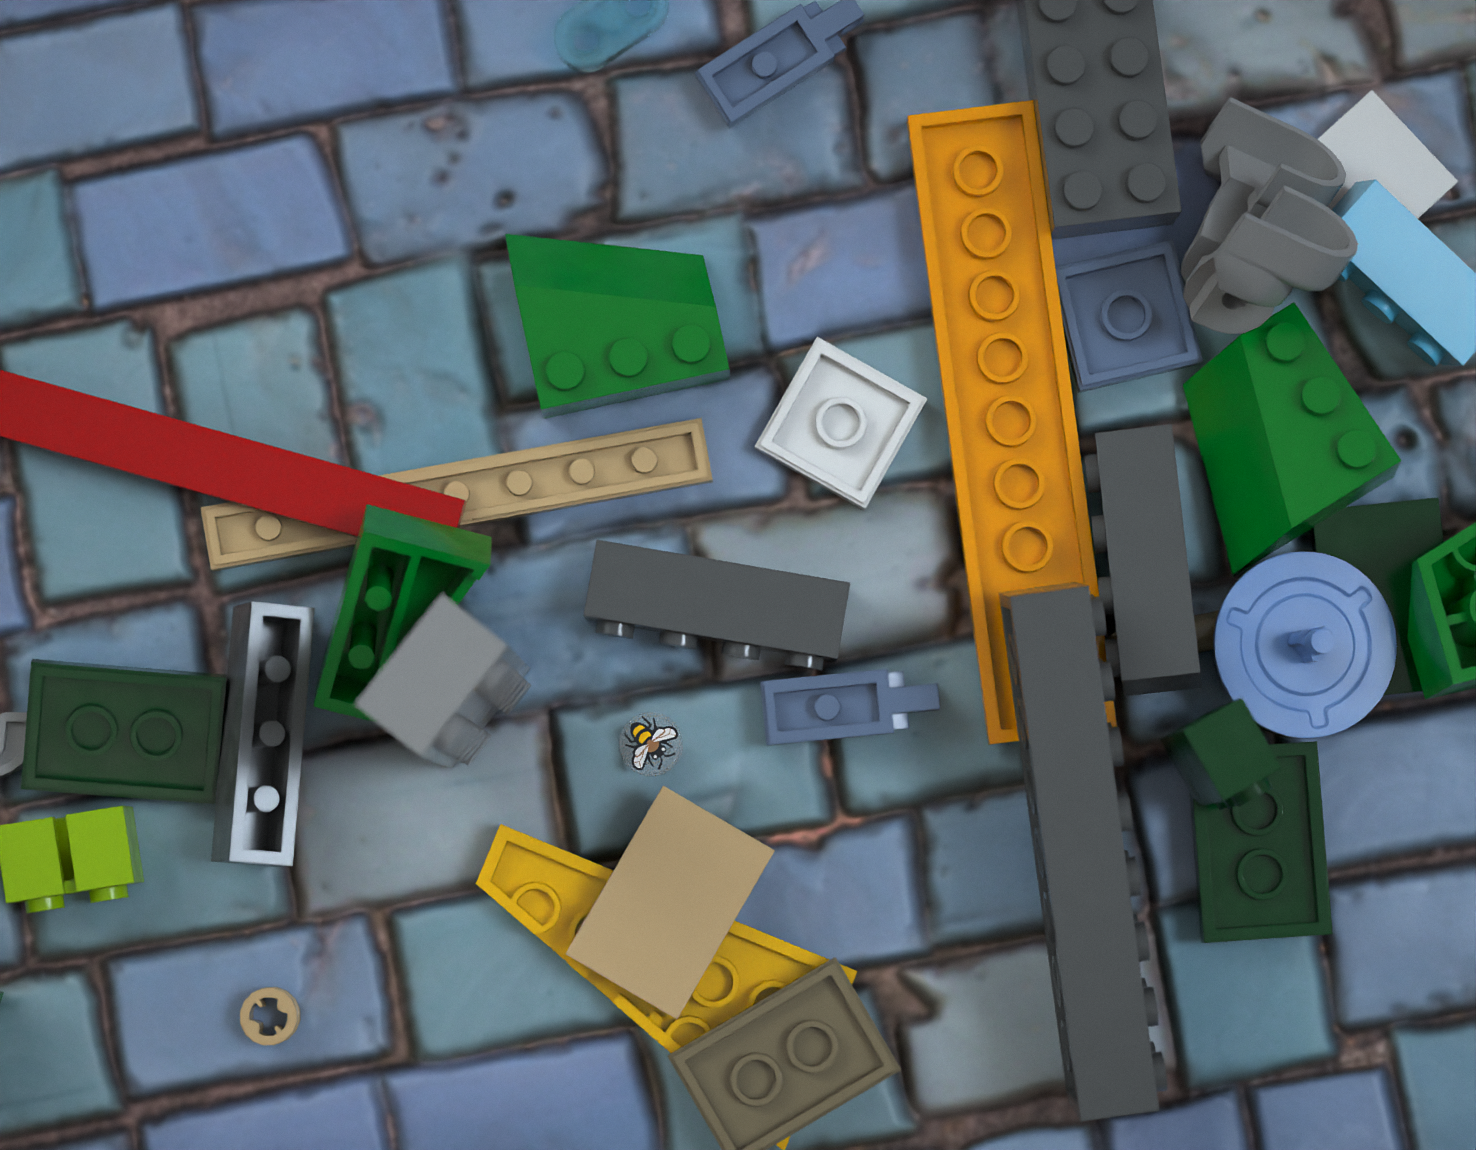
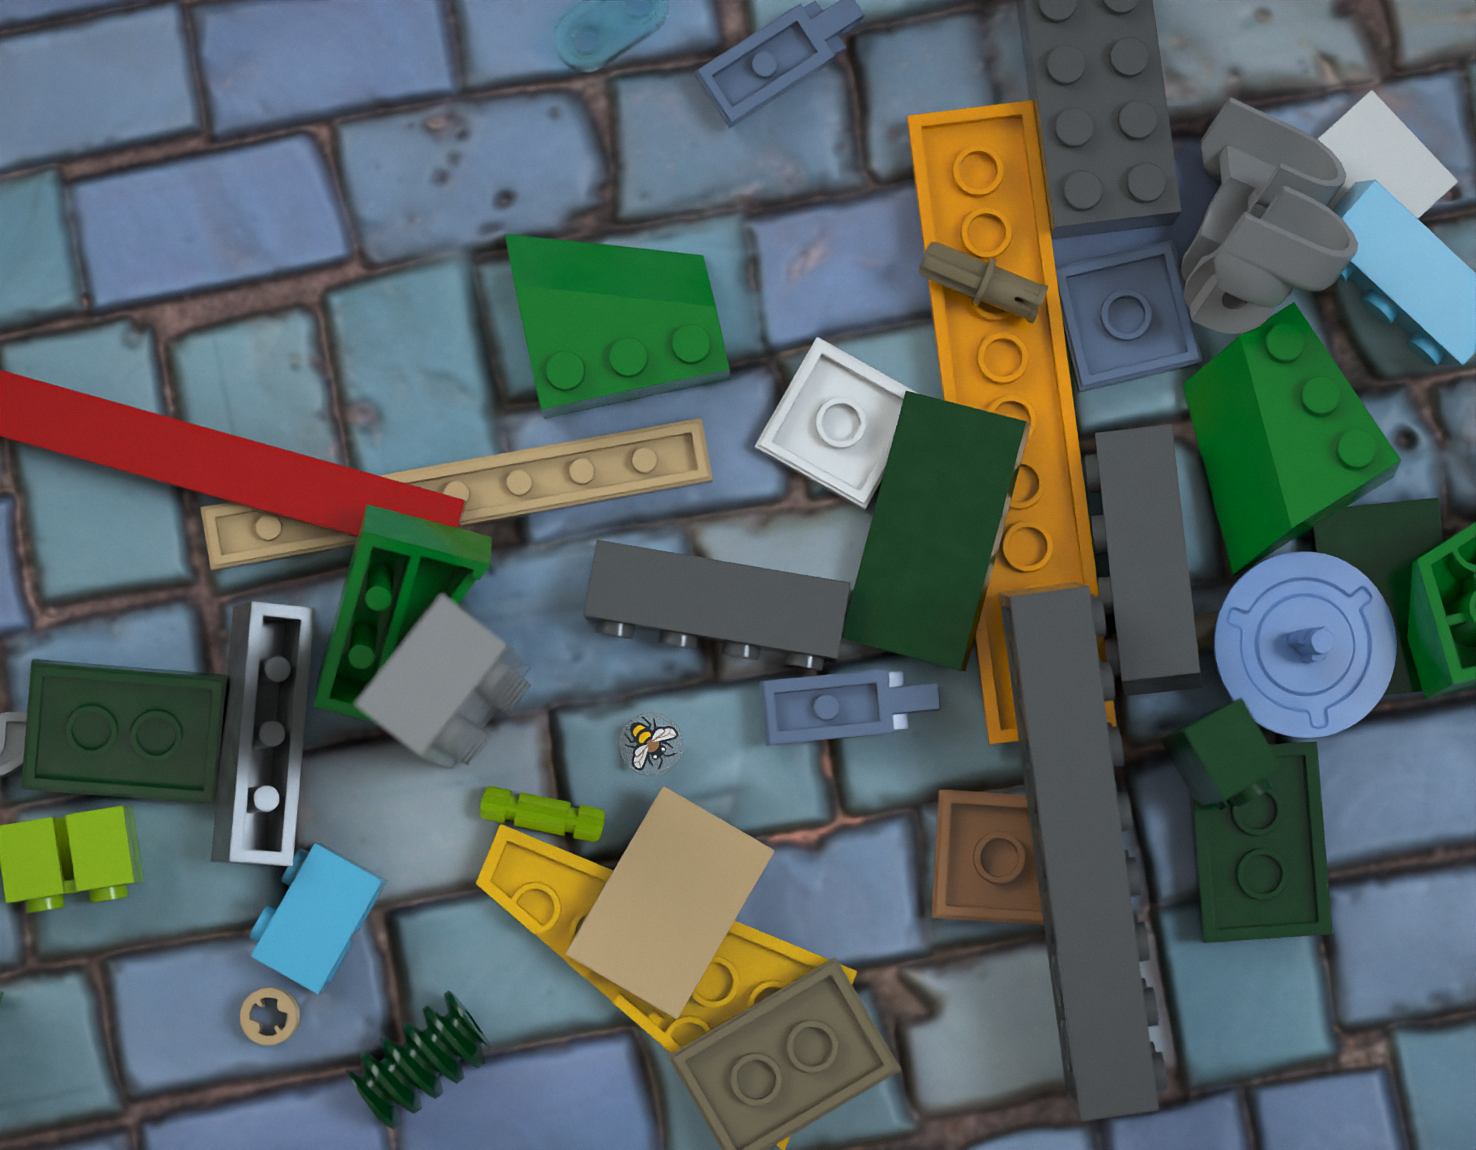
none -> medium azure piece [249,843,388,994]
none -> dark green piece [346,991,491,1129]
none -> lime axle [479,786,606,842]
none -> dark green tile [841,391,1031,671]
none -> dark tan axle [919,241,1048,324]
none -> medium nougat tile [931,790,1044,925]

